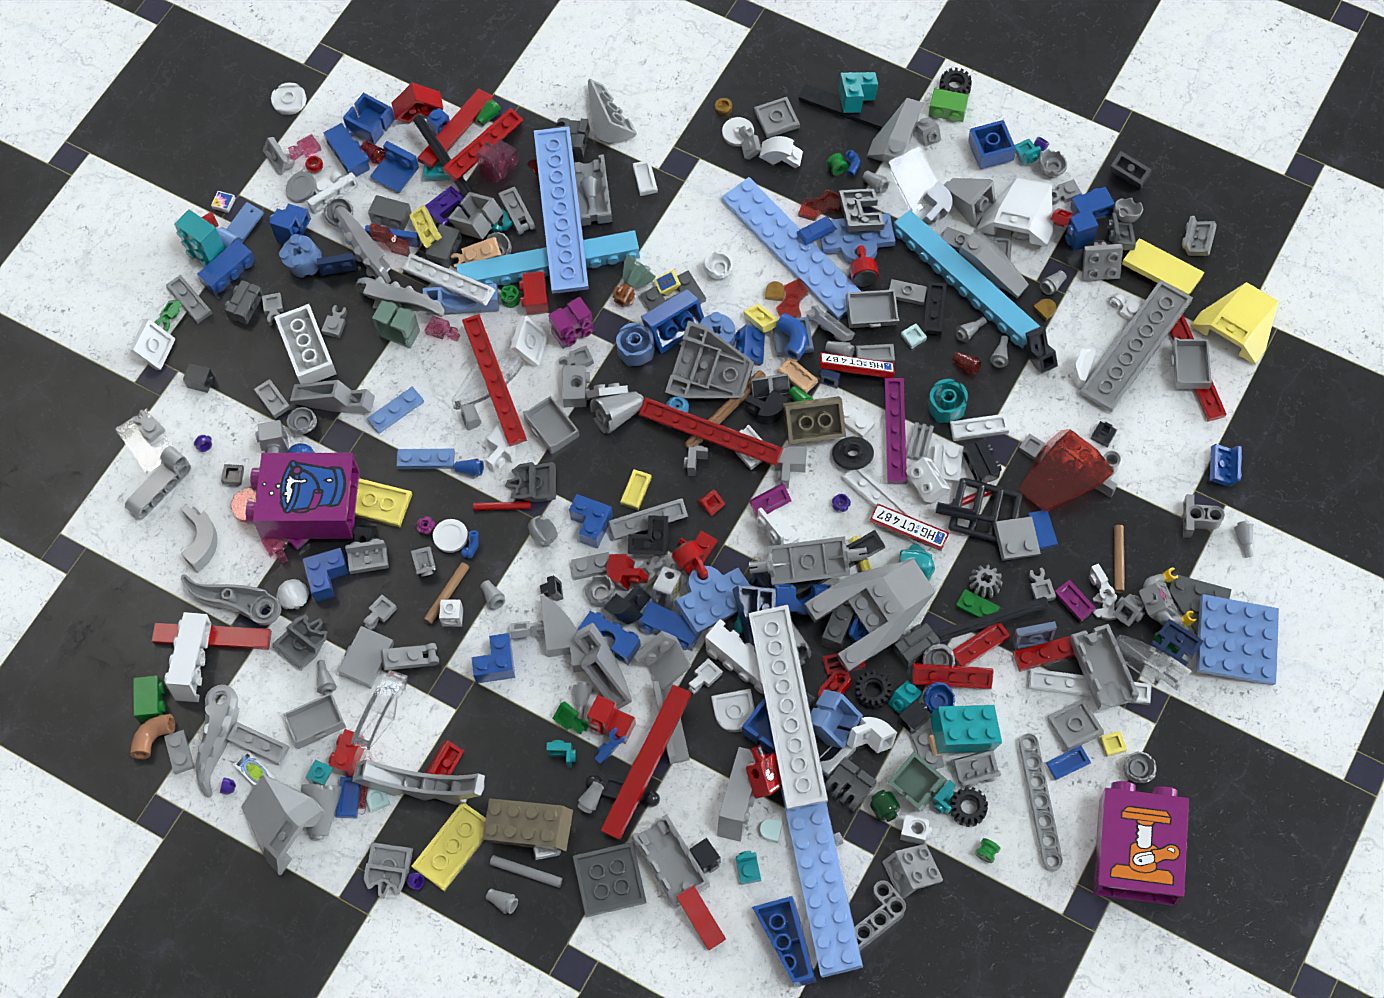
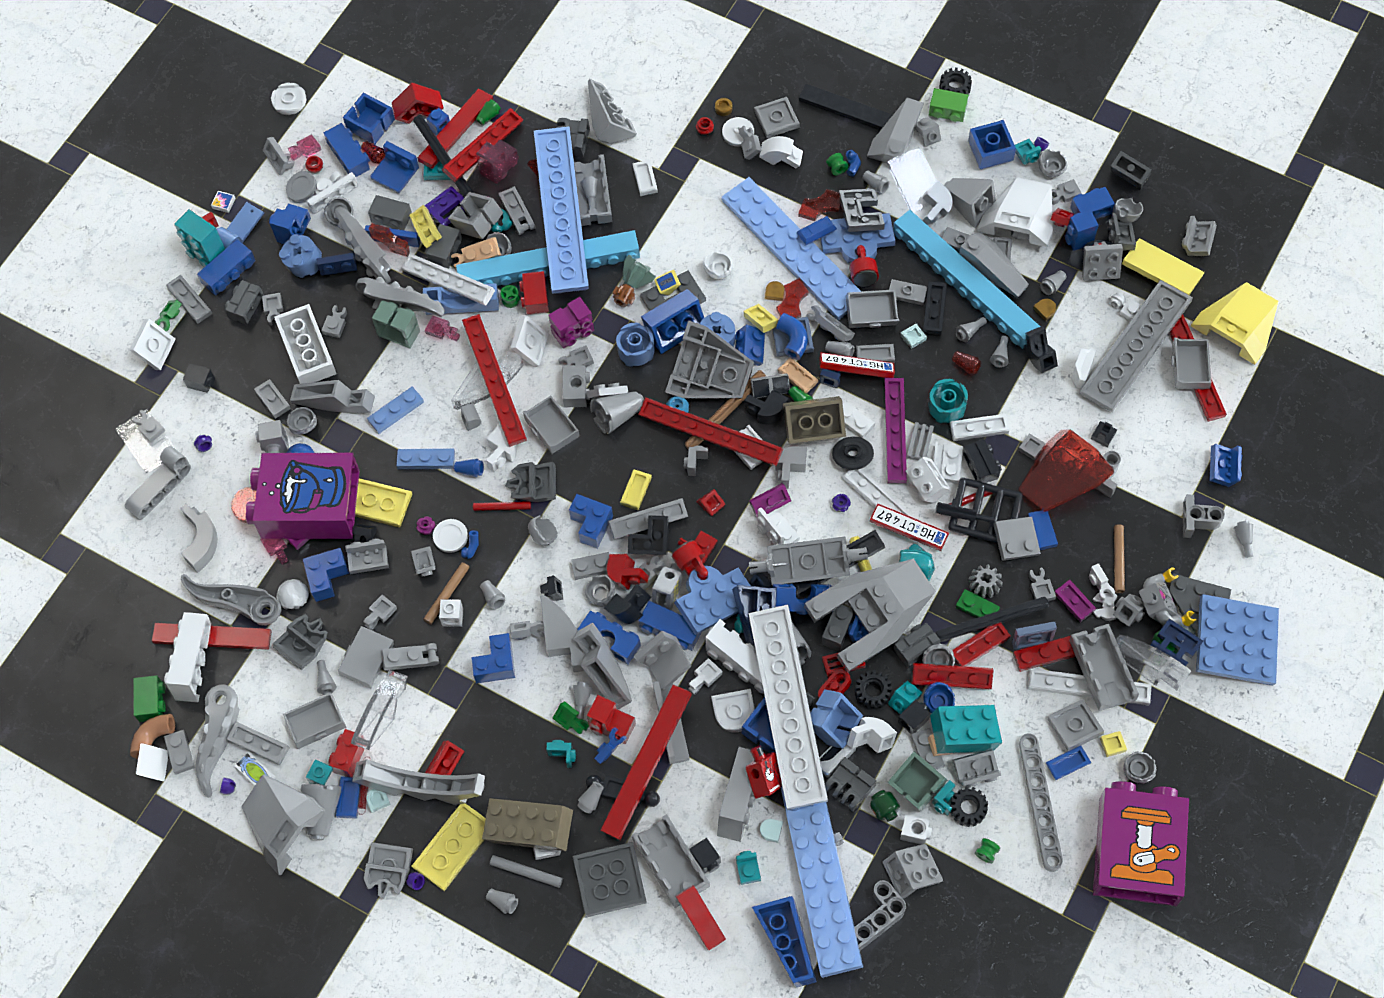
tile [221,464,244,487] -> none
teal brick [838,72,878,113] -> none
none -> white sticker [136,744,169,781]
none -> red plate [696,117,714,135]

